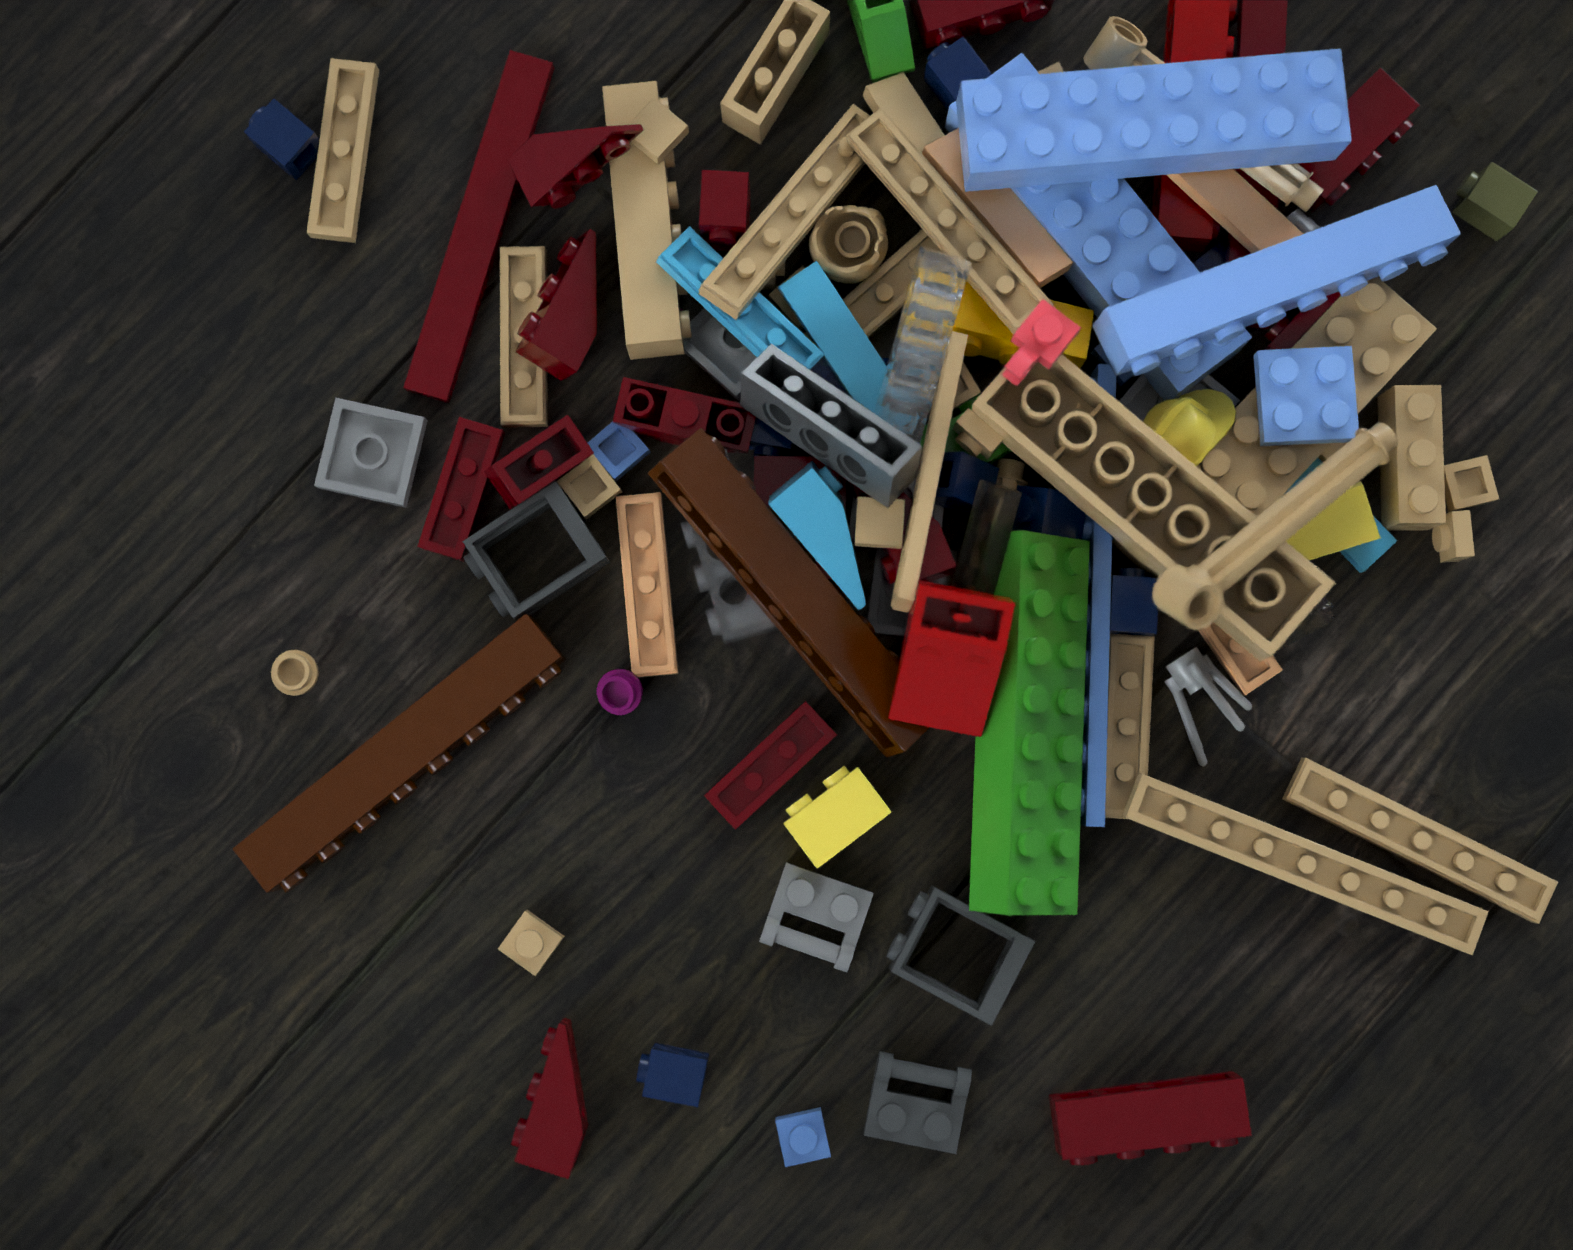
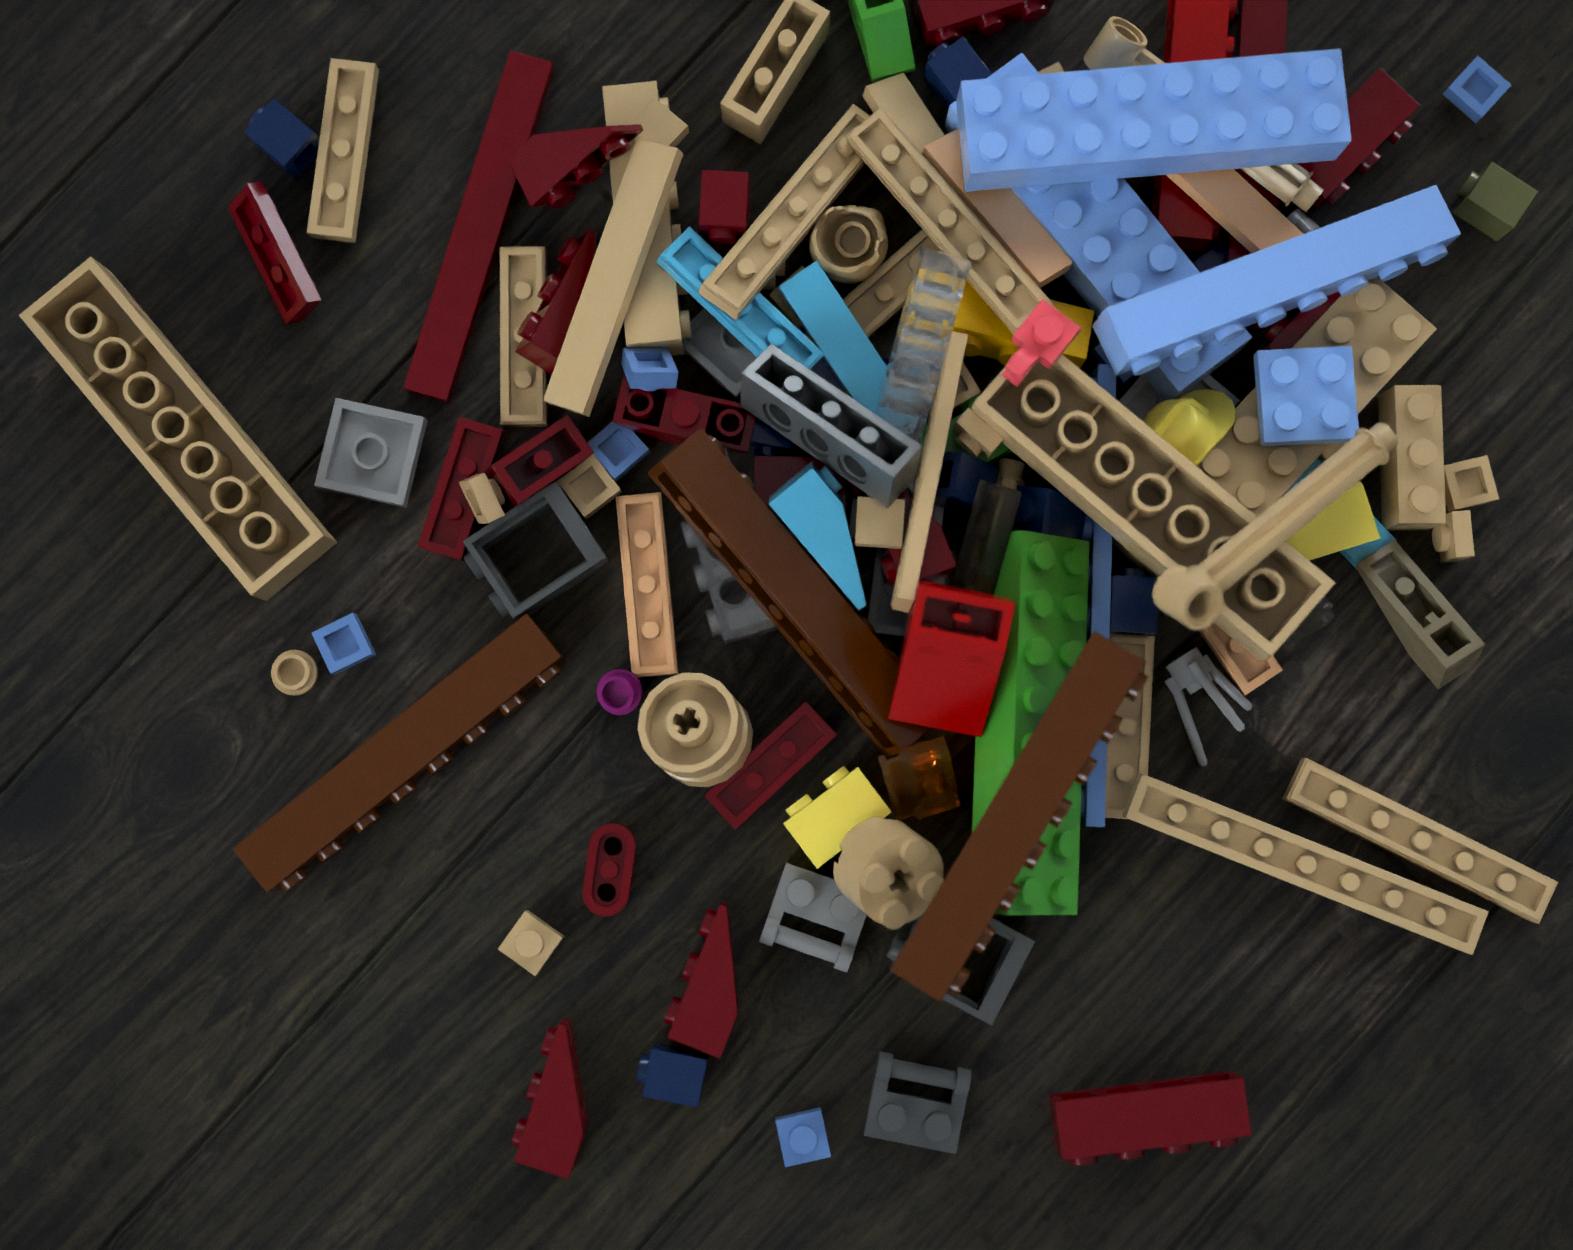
none -> tan brick [19,257,337,601]
none -> dark red plate [228,182,321,325]
none -> medium blue plate [311,613,376,675]
none -> tan plate [459,473,505,524]
none -> tan tile [543,137,683,417]
none -> dark red plate [582,823,637,917]
none -> medium blue plate [621,348,678,391]
none -> tan wheel [638,673,753,787]
none -> dark red slope [664,901,739,1059]
none -> tan brick [833,817,944,929]
none -> clear orange plate [878,736,961,823]
none -> reddish brown brick [890,631,1149,1002]
none -> dark tan slope [1356,540,1485,689]
none -> medium blue plate [1442,56,1511,123]

